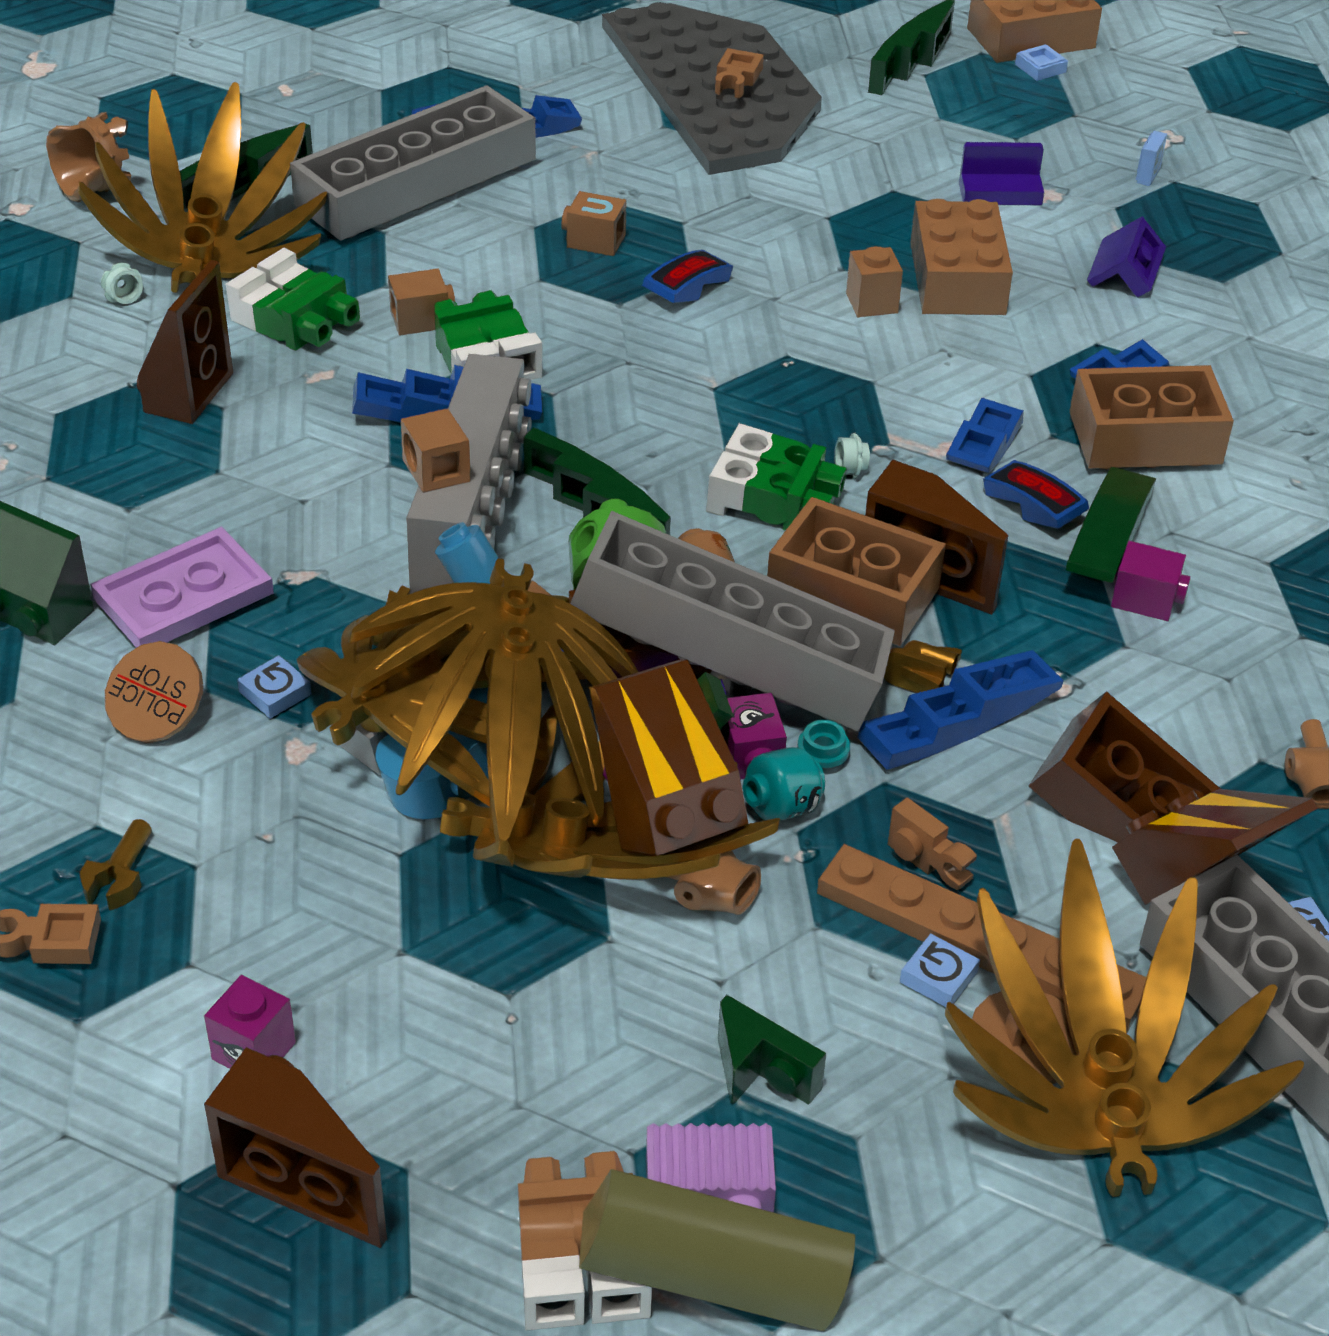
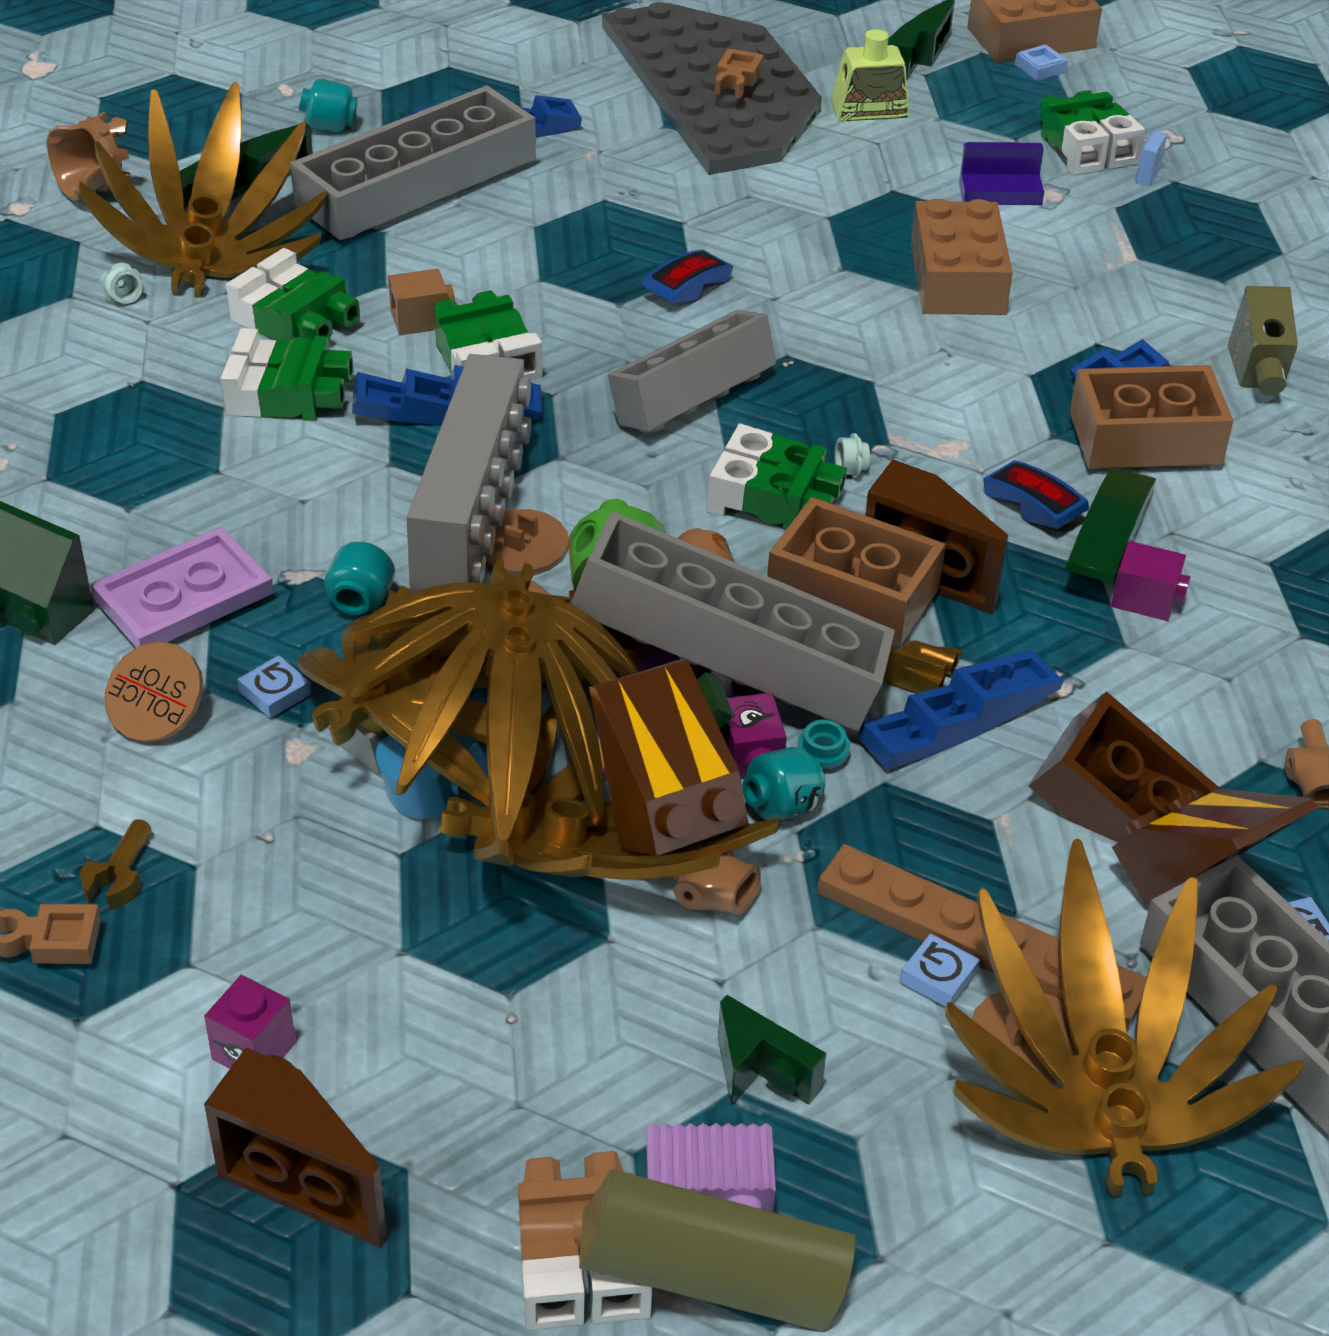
reddish brown slope [137,260,233,424] -> none
medium nougat brick [401,409,470,492] -> none
dark azure brick [435,522,499,584] -> none
dark green slope [523,427,671,535] -> none
medium nougat brick [561,191,626,256] -> none
medium nougat brick [846,246,903,318] -> none
medium nougat plate [887,797,977,890] -> none
blue slope [946,398,1024,473] -> none
dark purple panel [1087,216,1166,298] -> none
none -> green hips [220,328,354,421]
none -> teal head [299,79,358,134]
none -> teal head [324,542,395,615]
none -> medium nougat piece [485,509,569,576]
none -> light grey brick [607,309,777,433]
none -> torso [830,29,909,122]
none -> white hips [1039,90,1146,175]
none -> olive torso [1228,286,1298,395]

